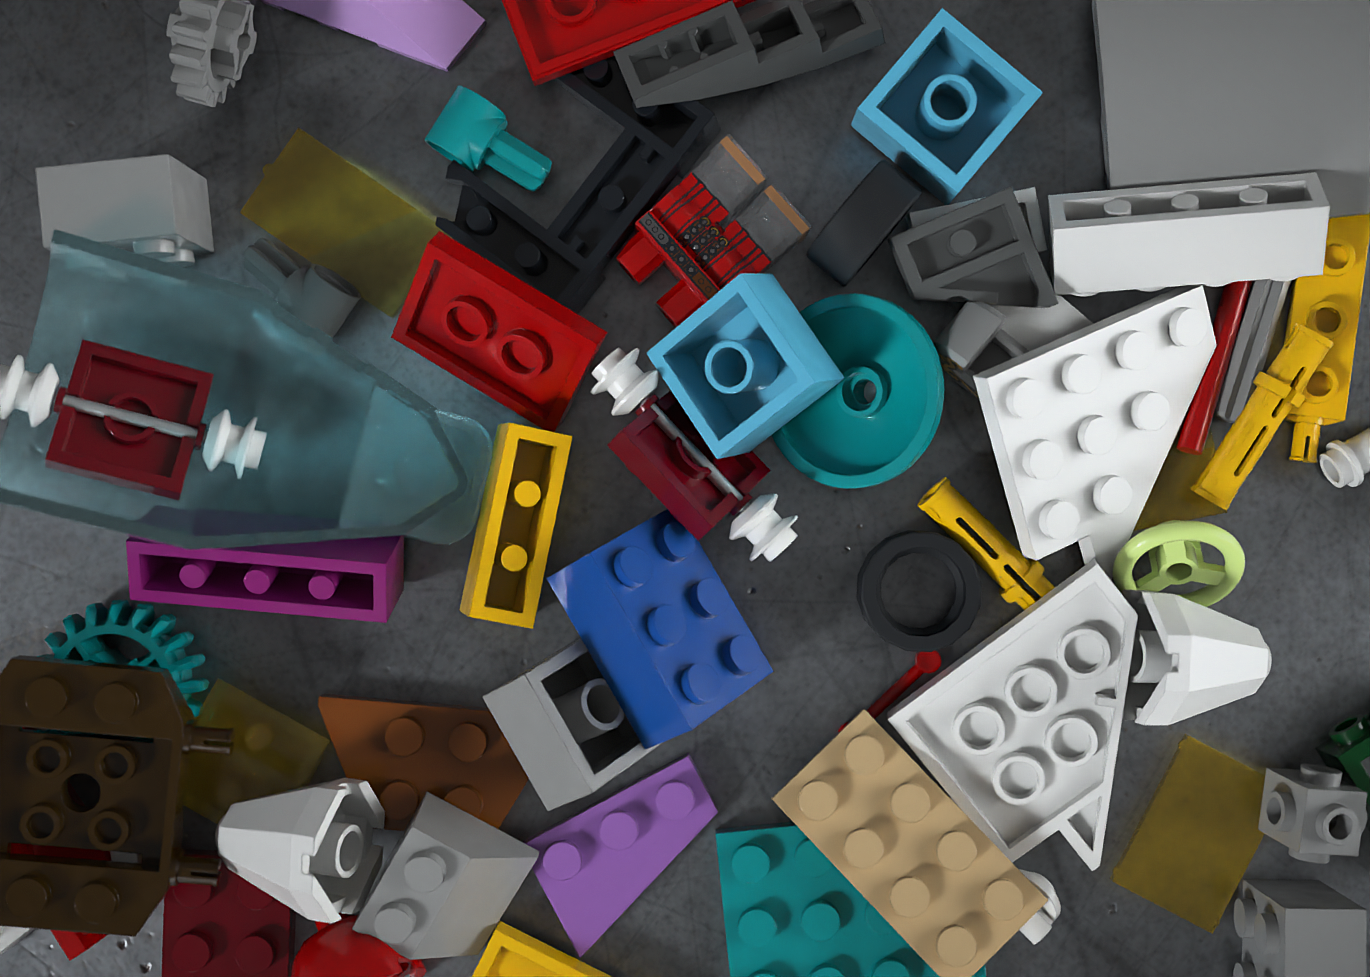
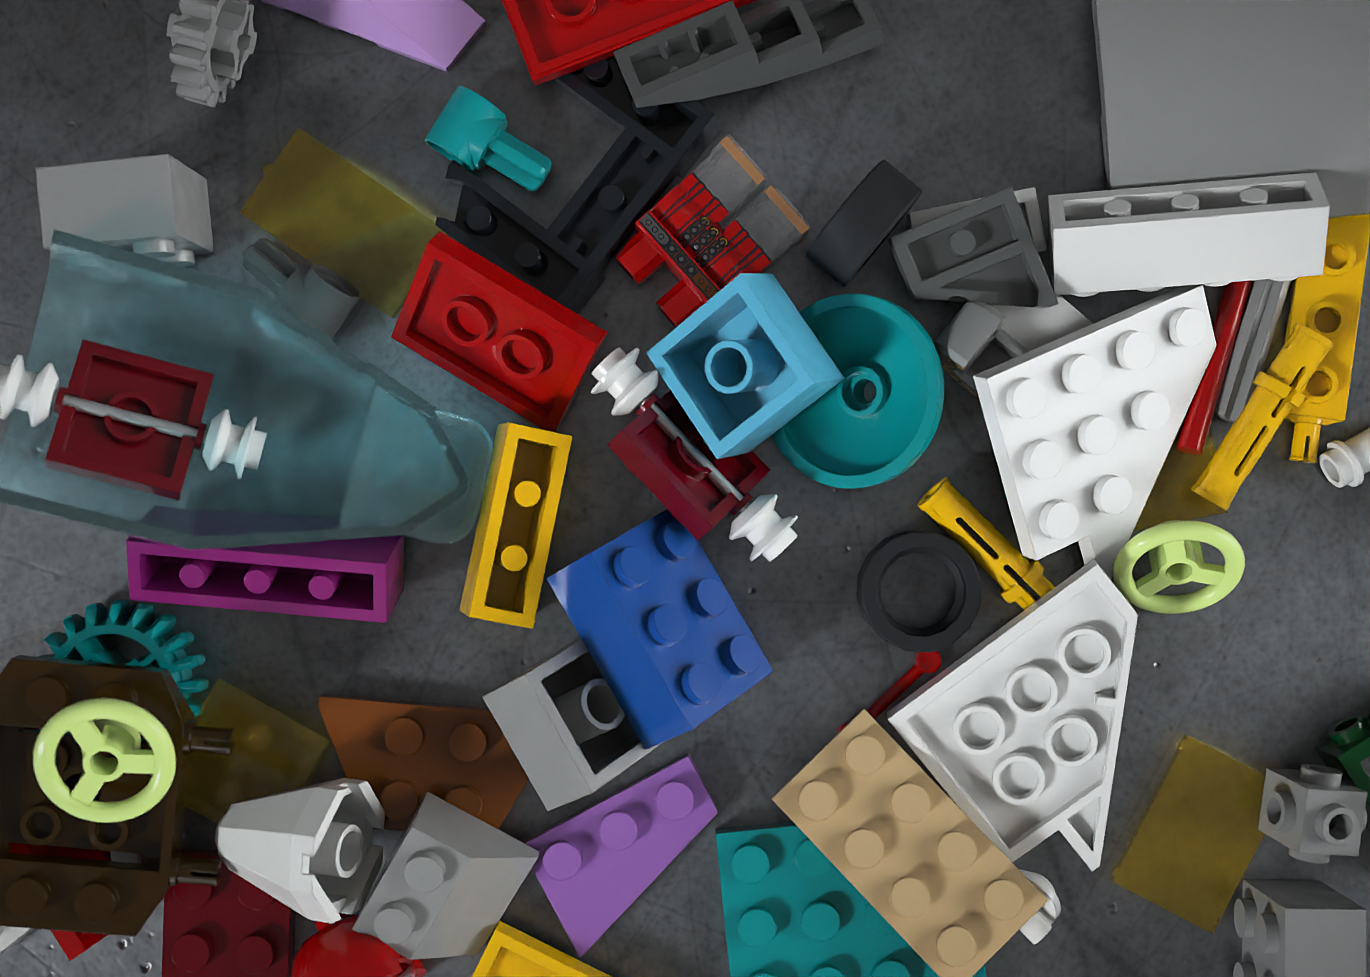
medium azure brick [851,8,1043,205] -> none
white cone [1122,589,1272,726] -> none
none -> yellowish green piece [33,698,176,823]

